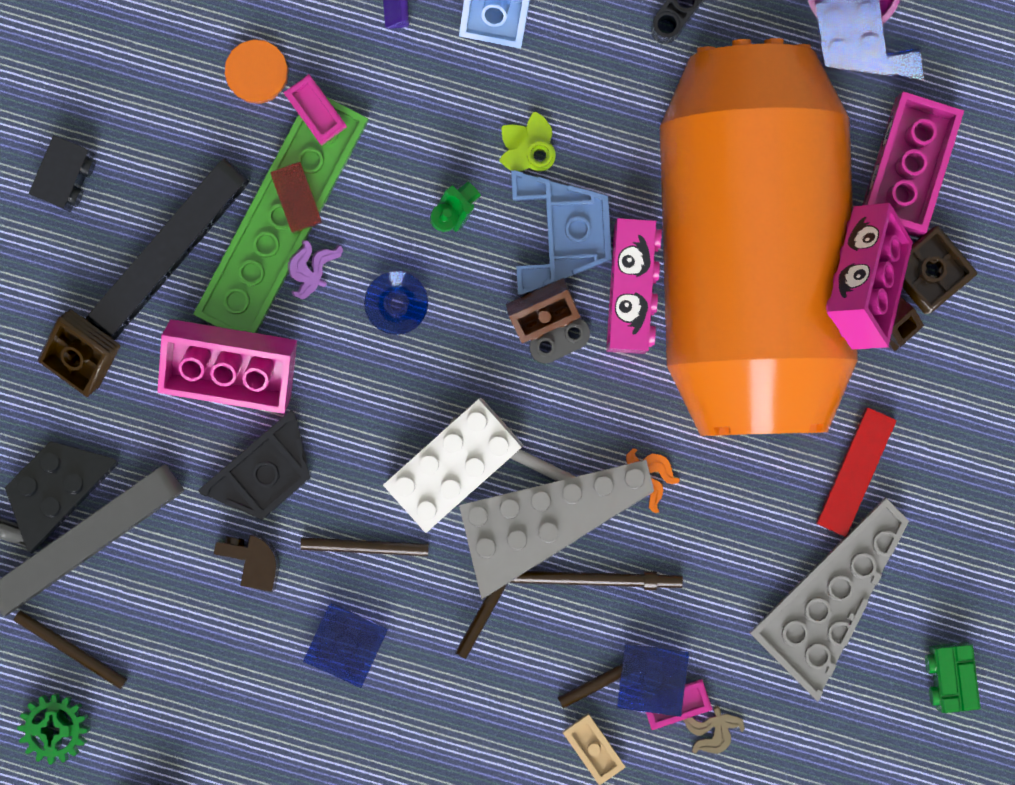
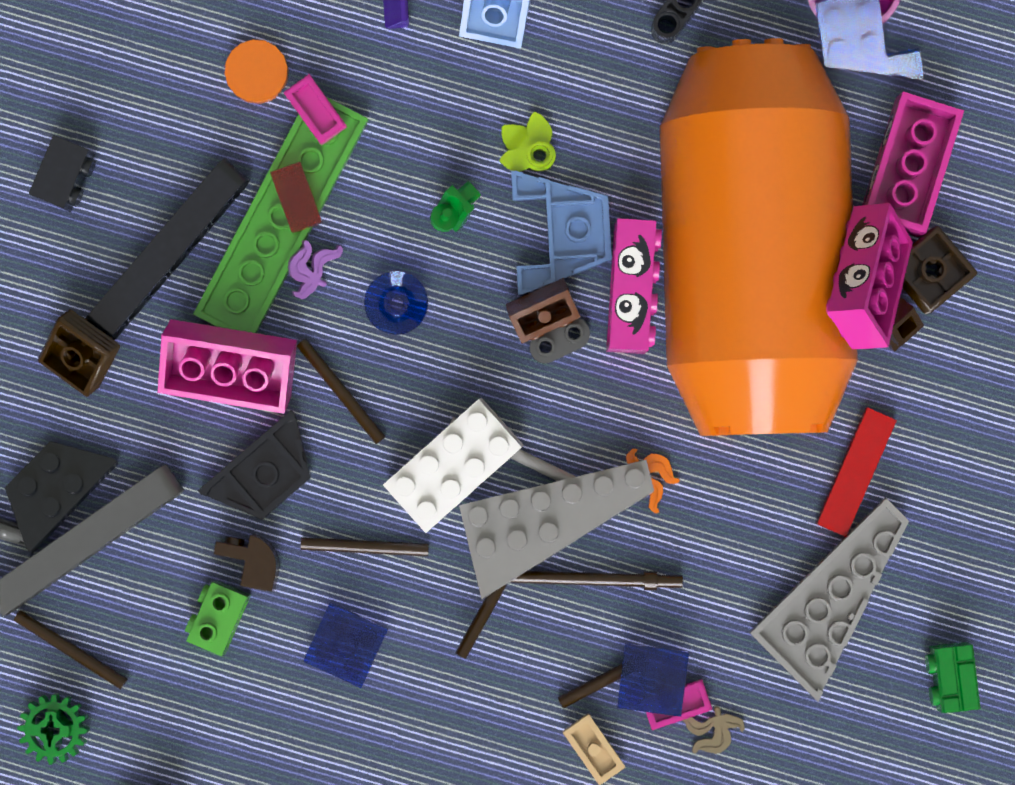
none -> bright green brick [185,580,251,657]
none -> dark brown bar [297,339,386,445]

